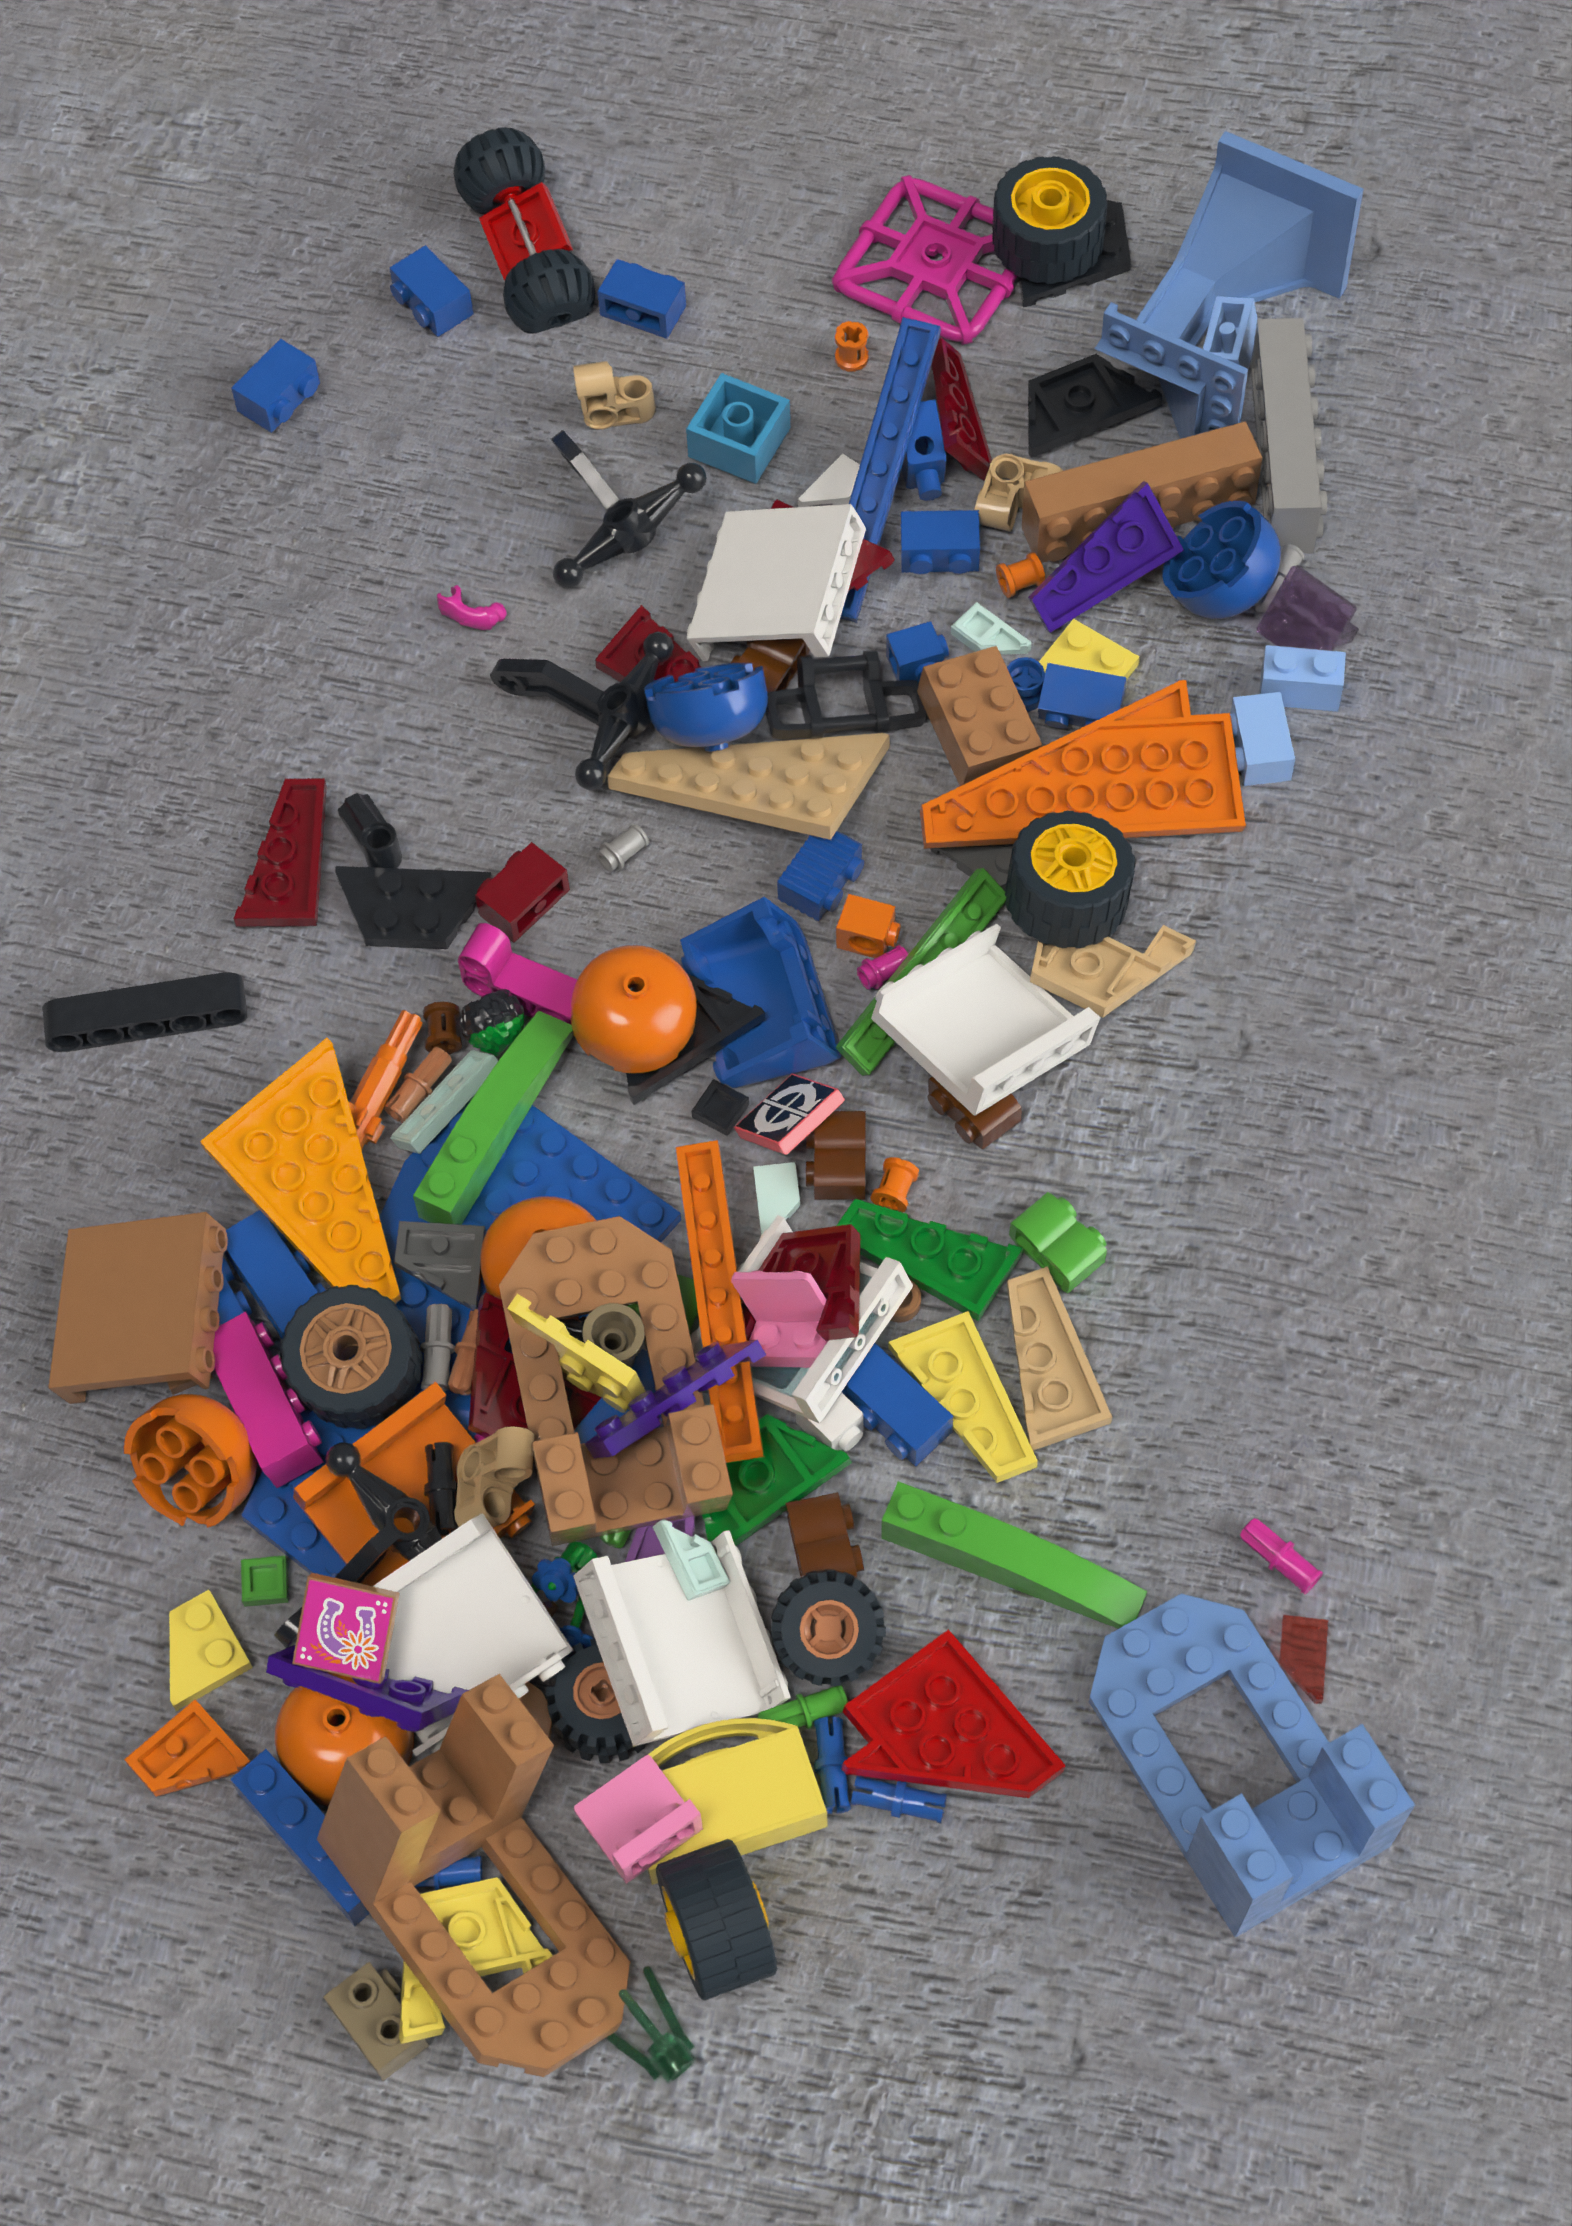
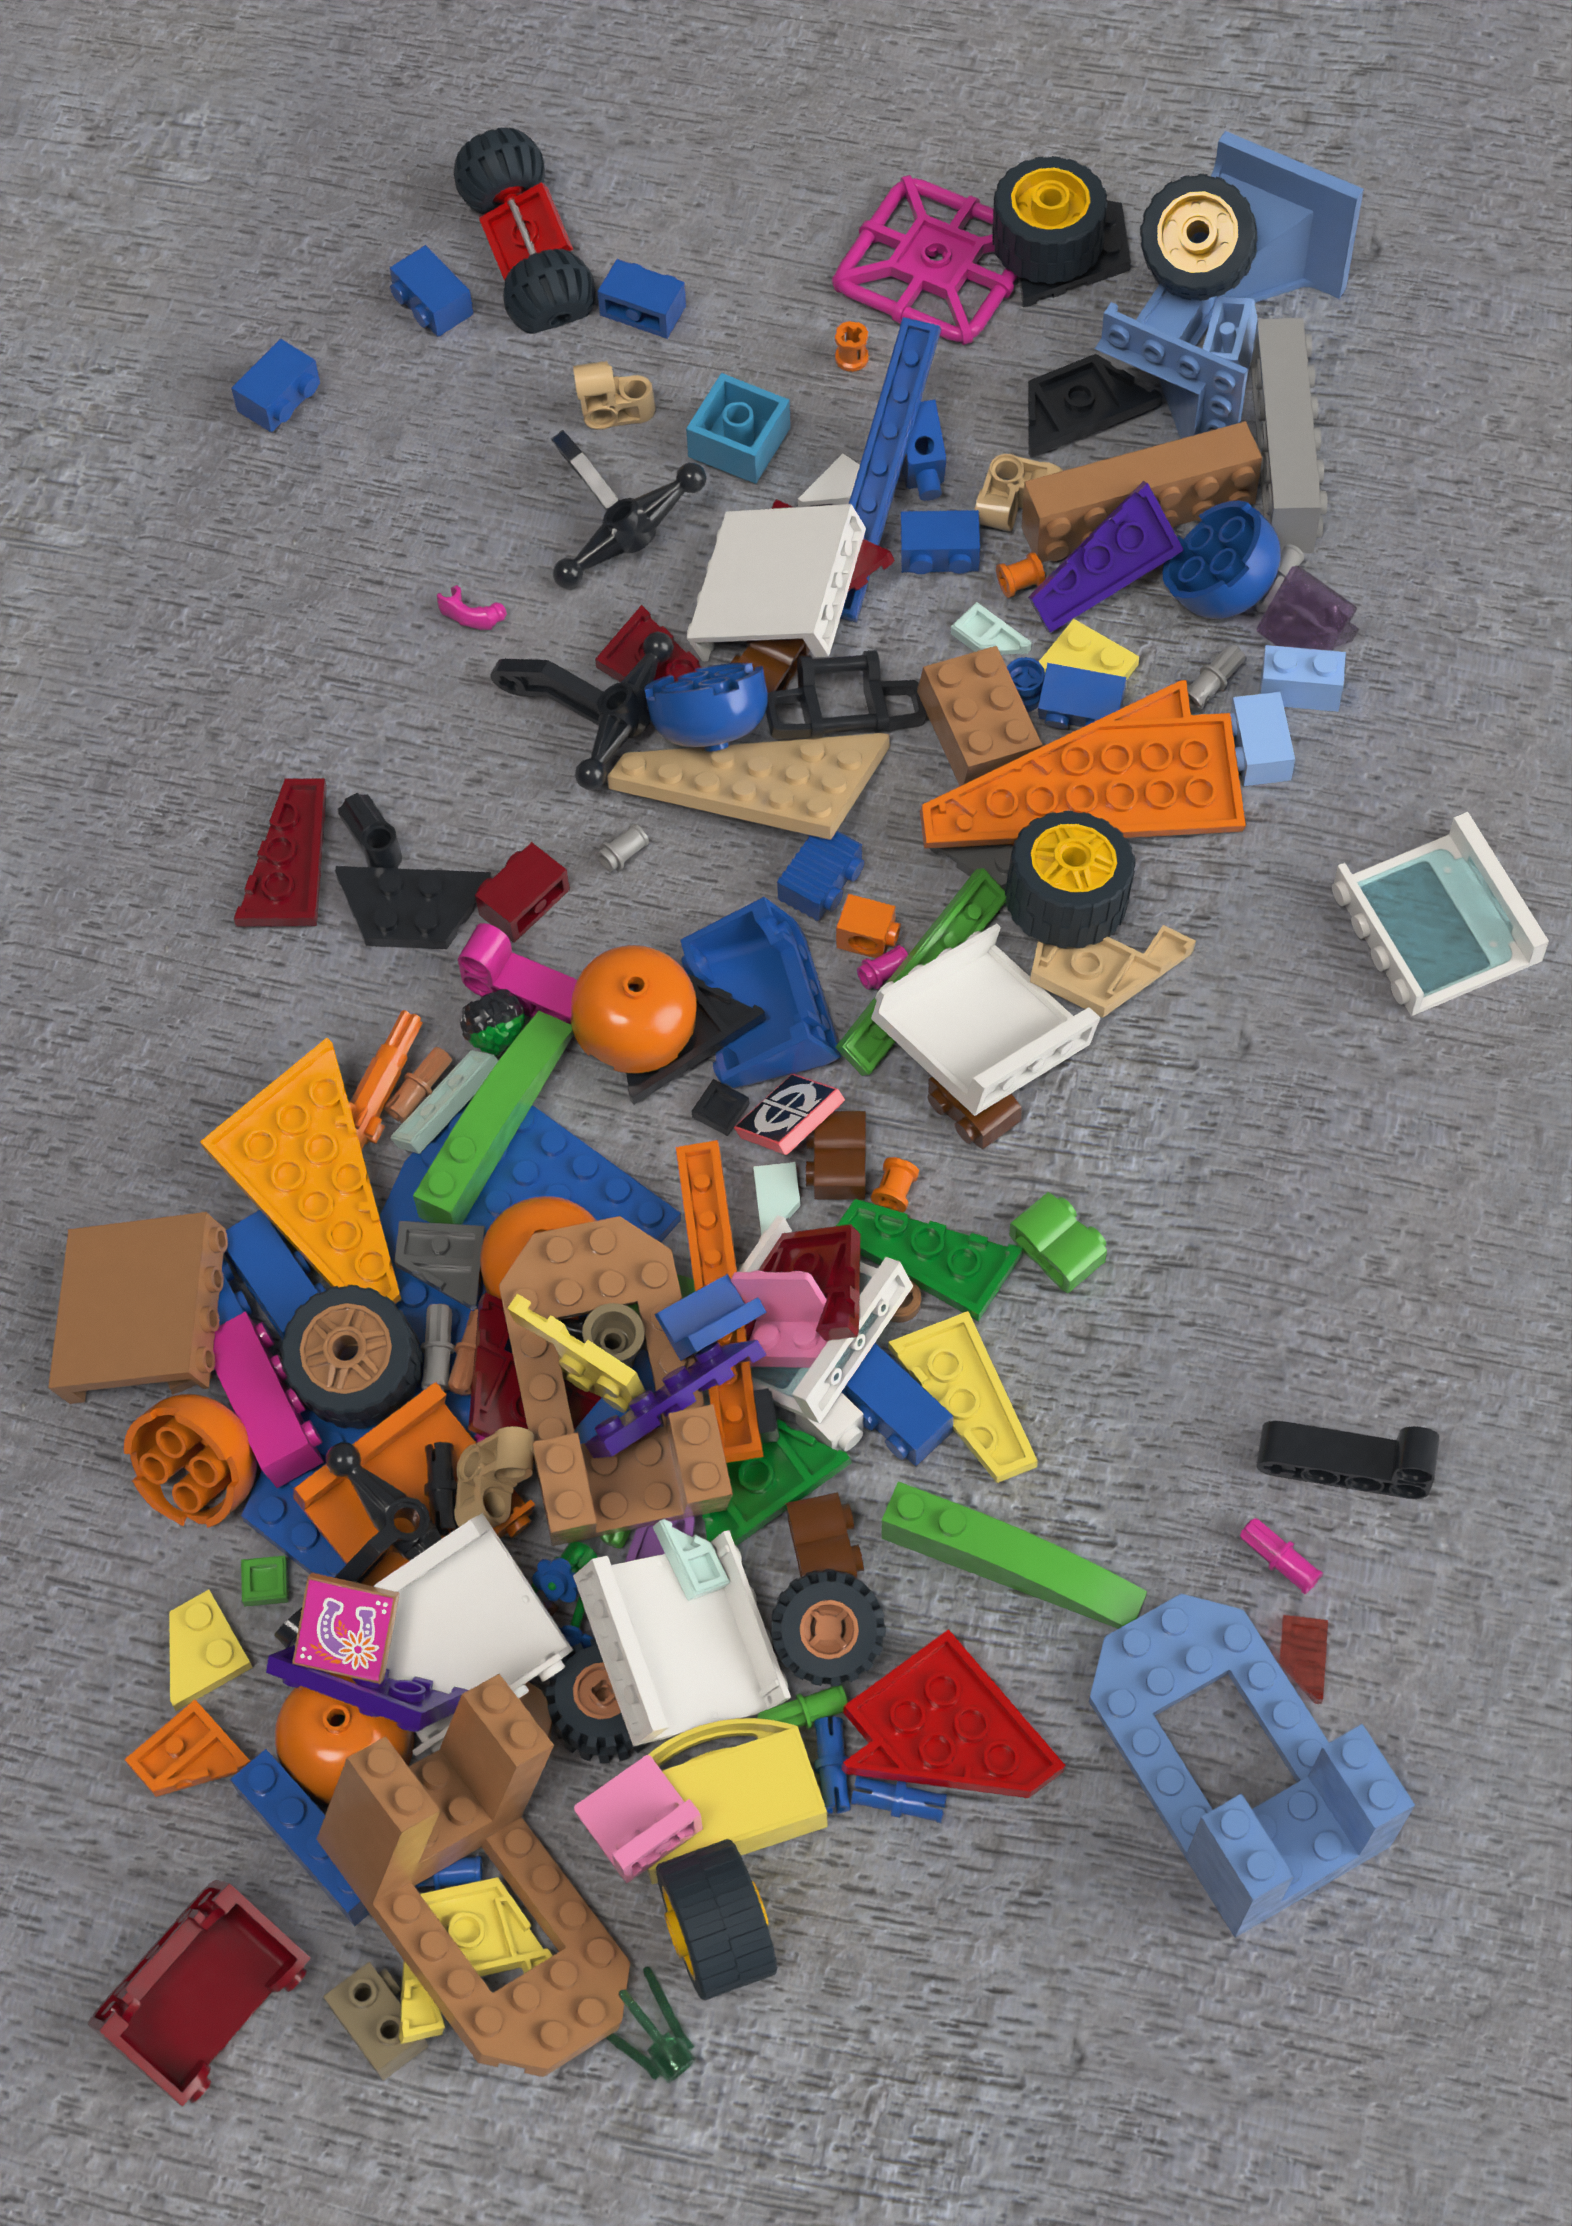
black beam [42,972,247,1052] -> none
reddish brown bush [423,1001,462,1055] -> none
blue brick [886,621,949,682] -> none
dark red wing [931,337,992,481] -> none
tan wing [1007,1266,1112,1451] -> none
none -> dark red windscreen [88,1880,311,2107]
none -> blue panel [655,1274,767,1361]
none -> black tile [753,1388,780,1443]
none -> wheel [1140,174,1258,301]
none -> light grey axle [1187,644,1246,712]
none -> black beam [1257,1421,1440,1499]
none -> panel [1332,812,1549,1016]

